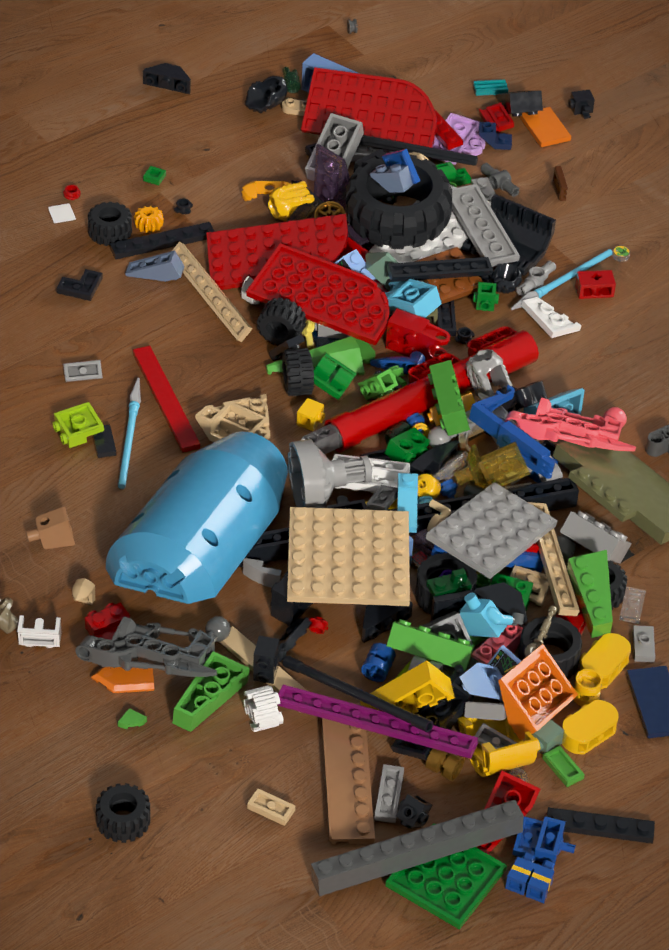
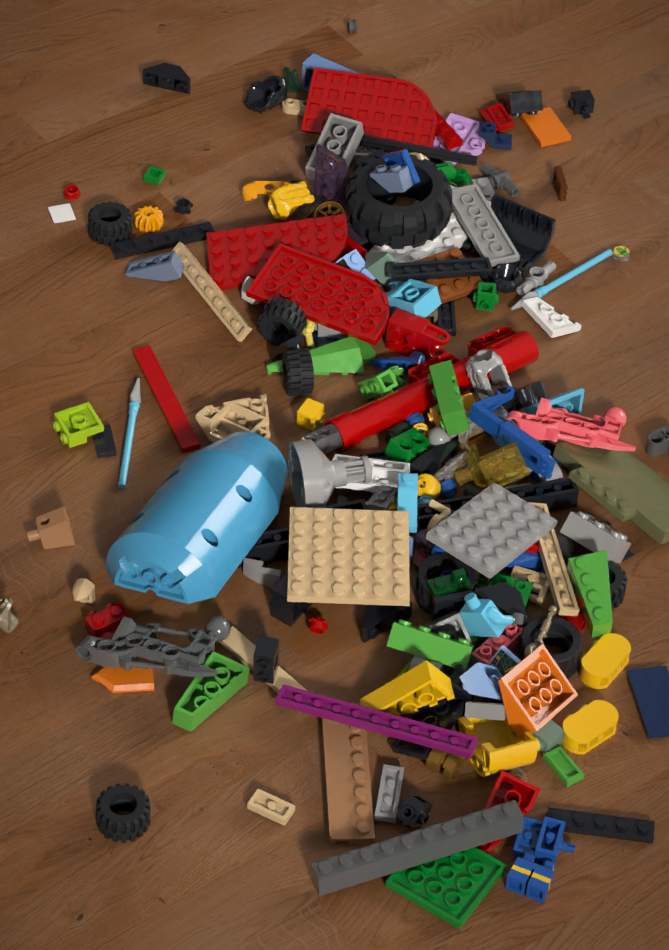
white window [17,615,62,648] -> none
black plate [57,269,103,301] -> none
light grey slope [63,360,103,382] -> none
bright green tile [118,708,147,729] -> none
white brick [243,685,284,732] -> none
black hinge [278,617,312,662] -> none
black piece [283,655,433,733] -> none
green plate [314,353,356,400] -> none
blue wheel [361,643,396,682] -> none
black plate [455,327,475,344] -> none
teal tile [473,79,509,96] -> none
light grey slope [474,723,517,749] -> none
yellow wheel [574,668,603,706] -> none
red brick [575,270,616,299] -> none
clear plate [619,587,646,624] -> none
light grey plate [633,625,655,663] -> none

